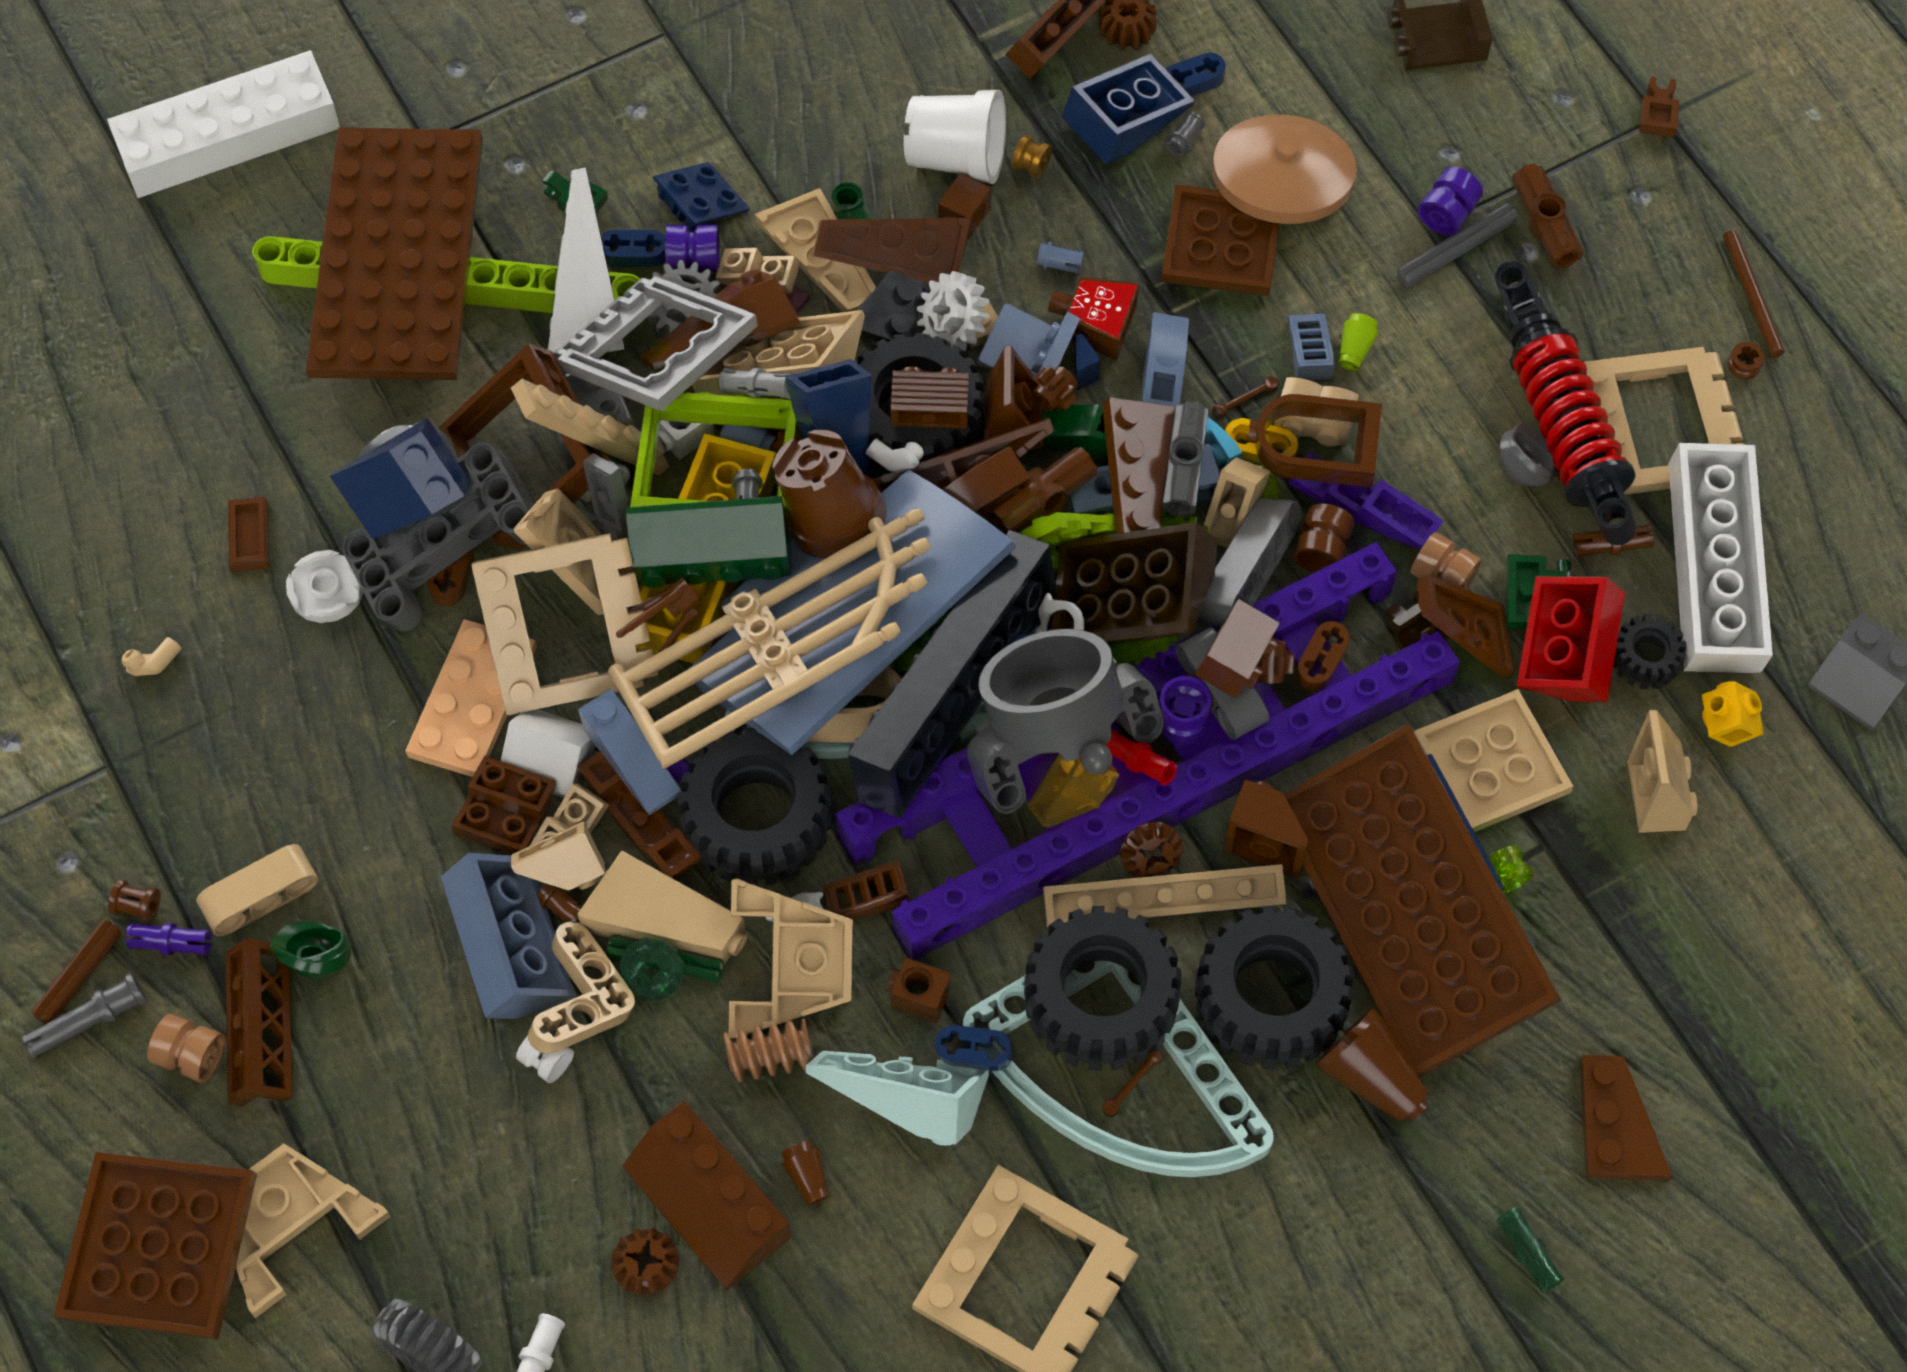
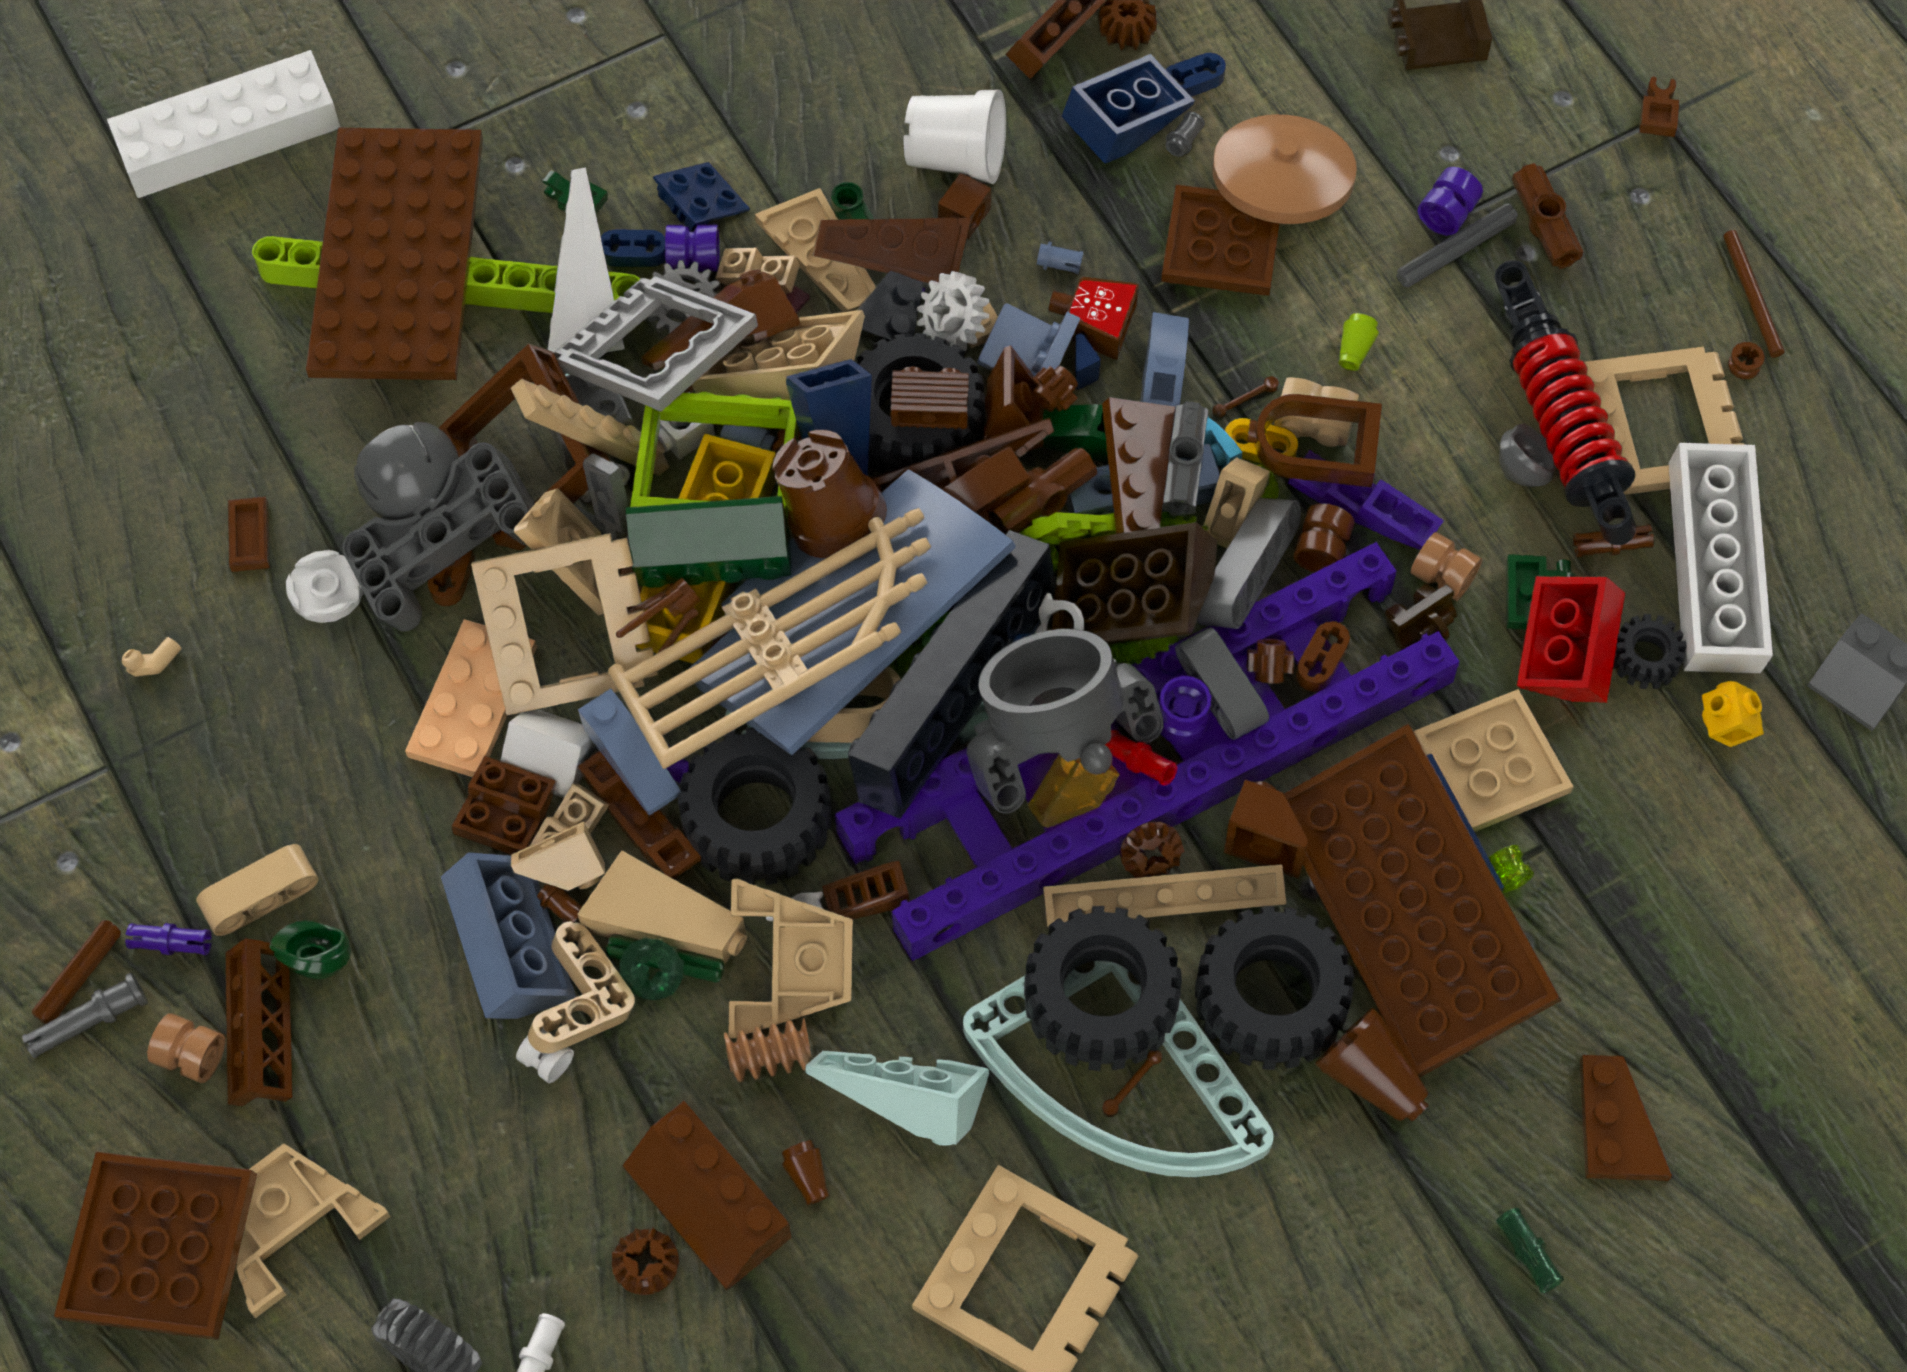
reddish brown bush [108,879,161,923] -> none
dark blue slope [330,418,470,539] -> none
light grey pin [719,368,793,398] -> none
dark grey pin [732,469,763,499] -> none
white arm [866,439,924,473] -> none
reddish brown brick [887,958,951,1023] -> none
dark blue beam [935,1025,1014,1071] -> none
pearl gold wheel [1011,135,1052,179] -> none
brick [1194,599,1279,699] -> none
sand blue slope [1288,313,1335,381] -> none
reddish brown wing [1417,575,1514,679] -> none
tan slope [1627,710,1697,833] -> none

